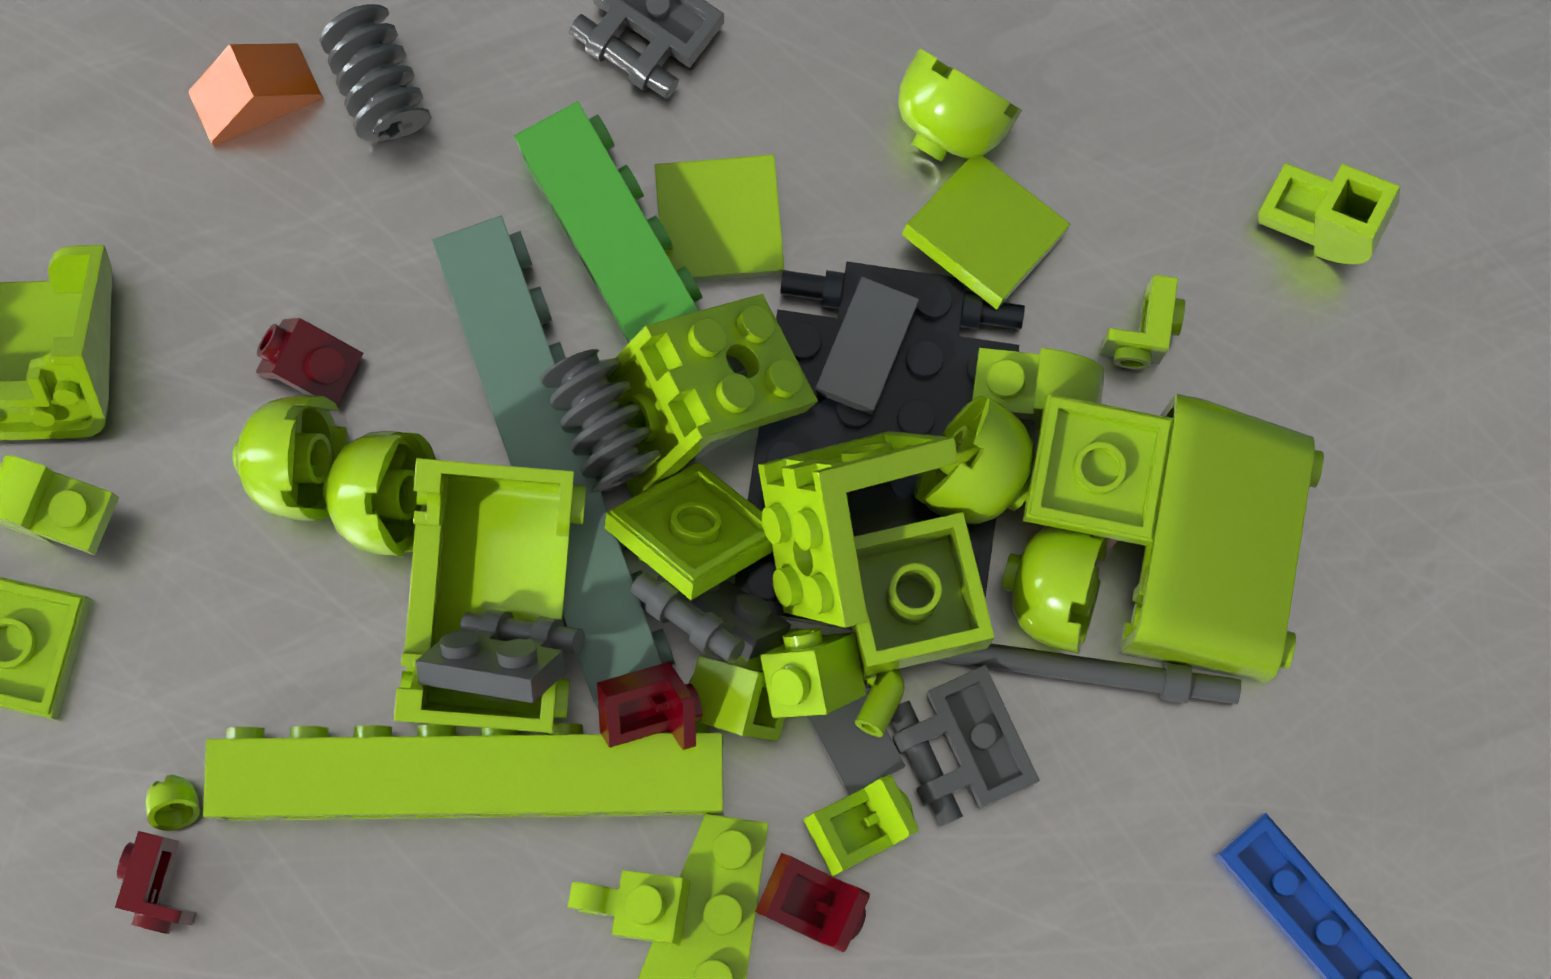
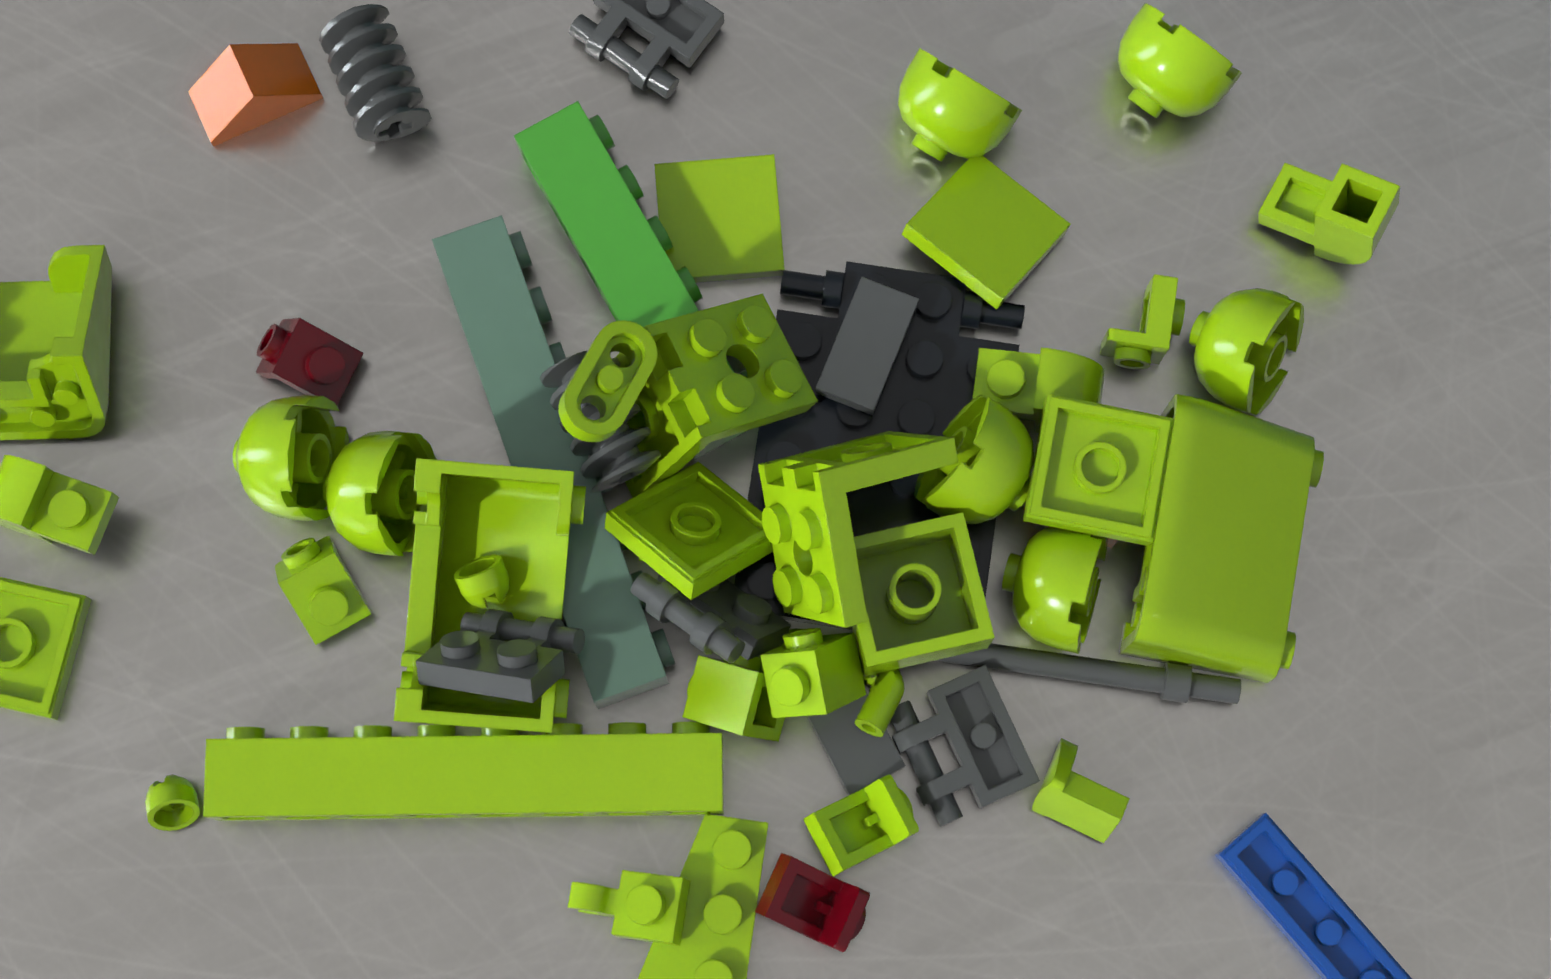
dark red bracket [115,831,195,934] -> none
dark red bracket [597,662,702,750] -> none
none -> lime bracket [275,536,371,645]
none -> lime hinge [454,554,510,609]
none -> lime plate [559,320,658,443]
none -> lime tile [1032,738,1130,843]
none -> lime cylinder [1118,3,1242,119]
none -> lime cylinder [1189,288,1304,415]

